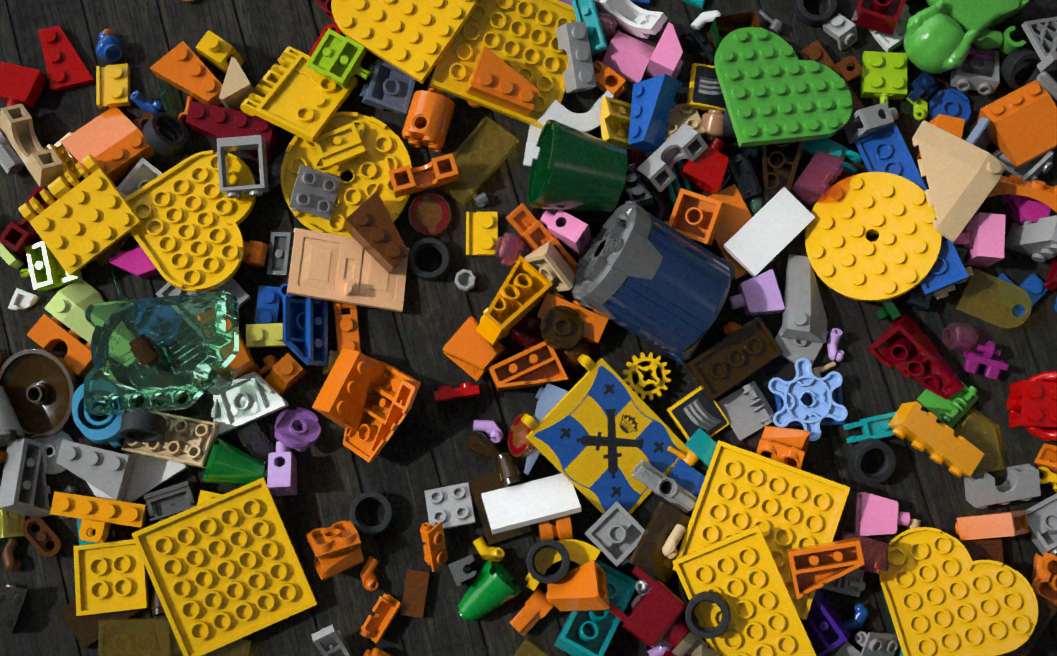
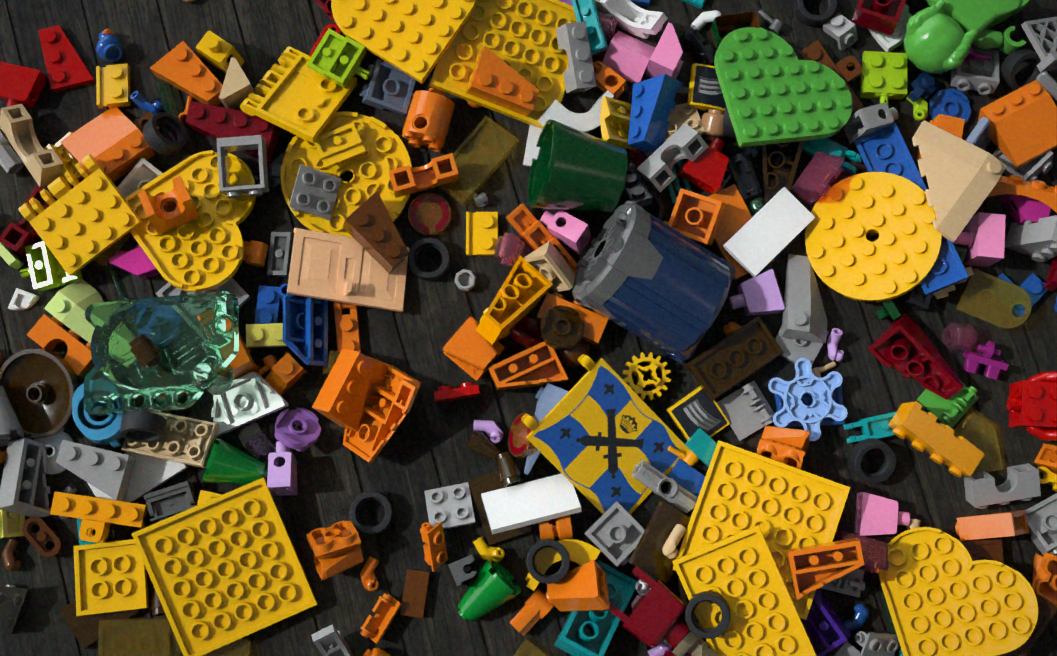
none -> orange piece [137,176,200,235]

